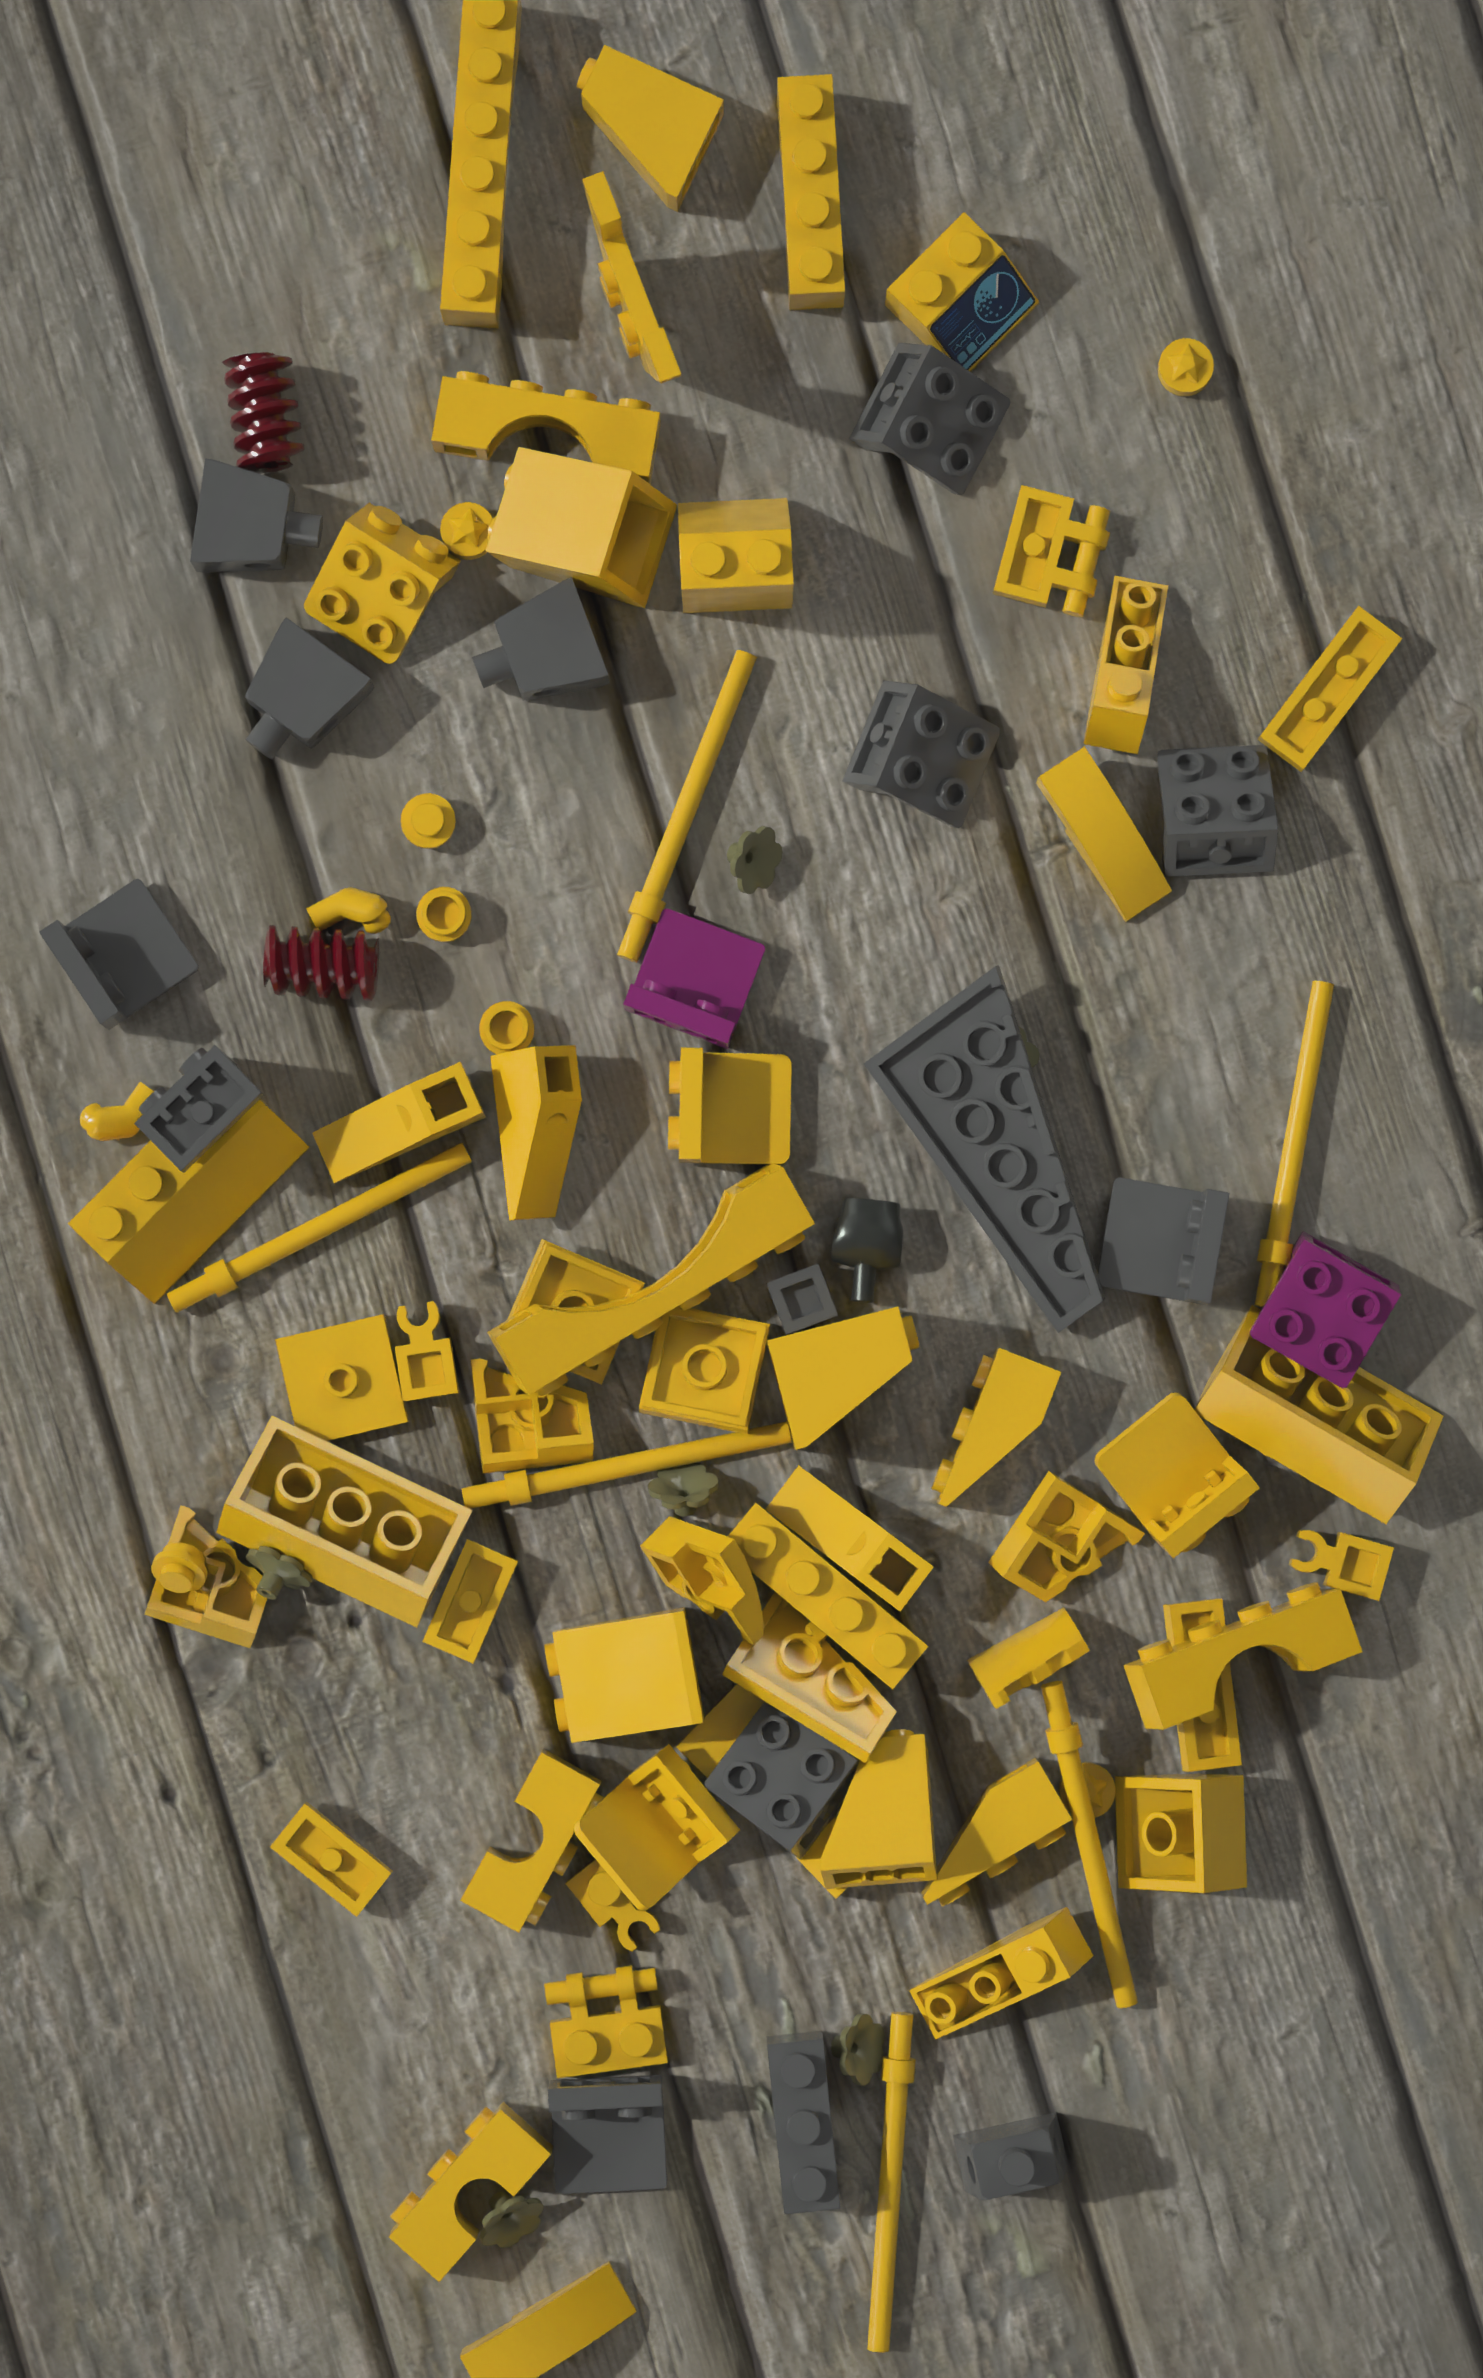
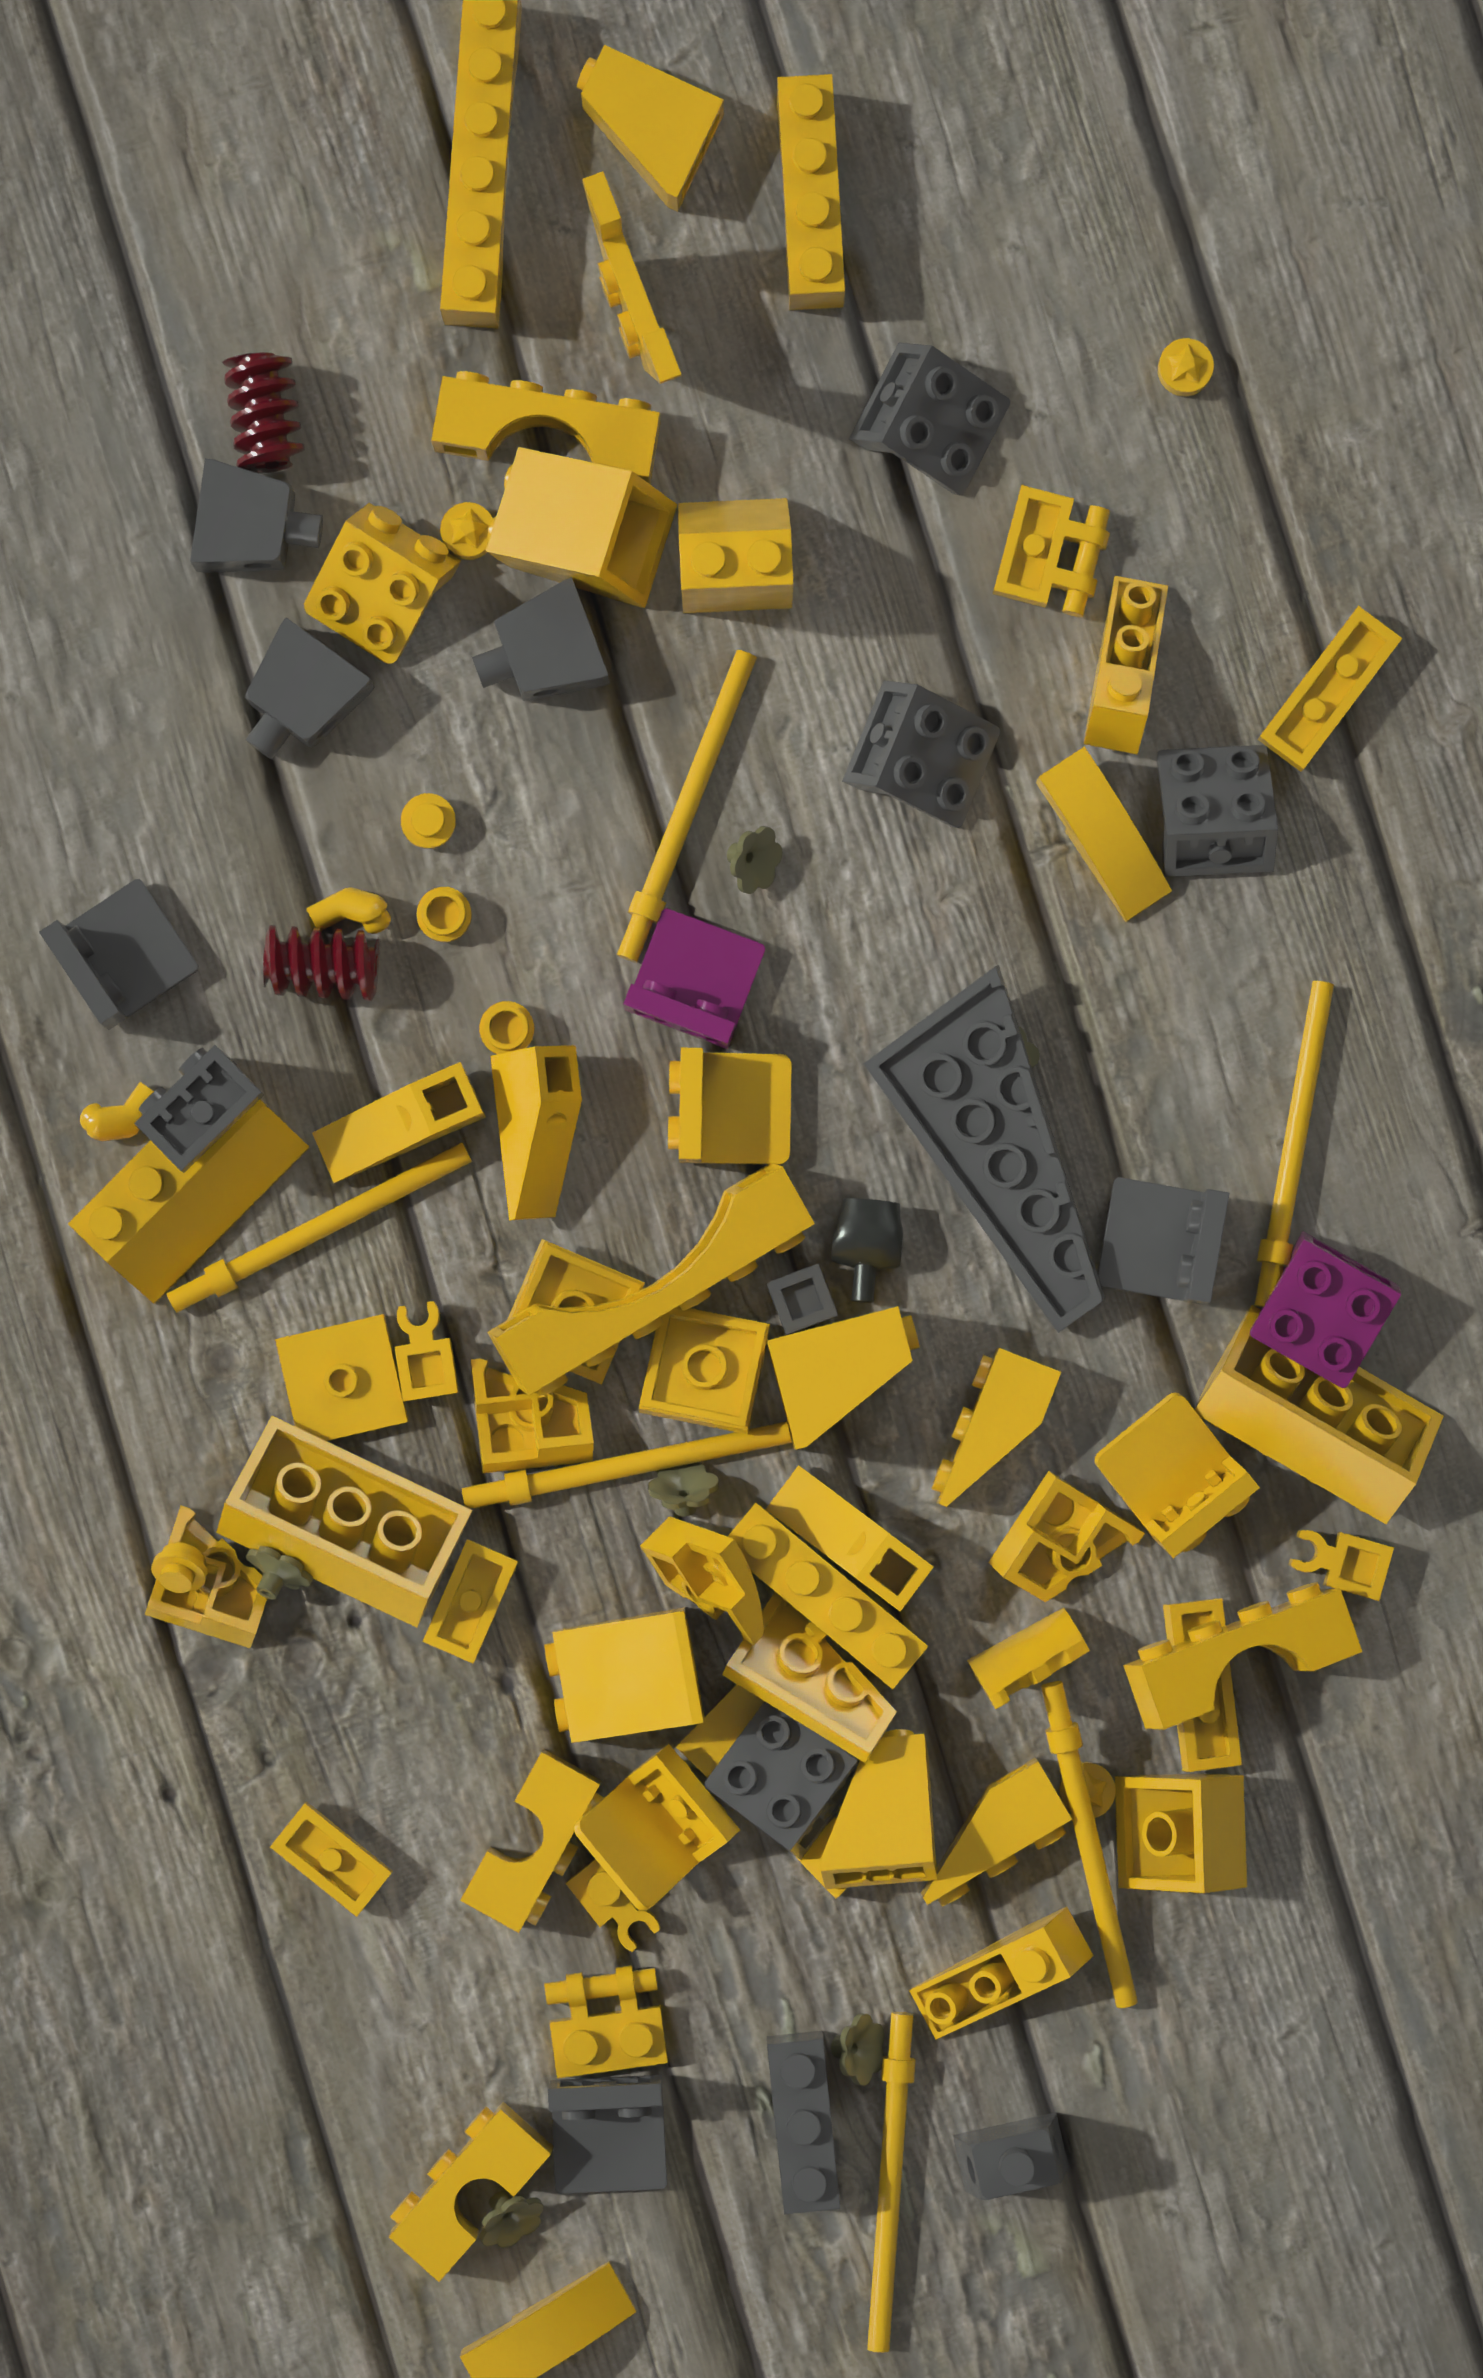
slope [885,212,1039,372] -> none

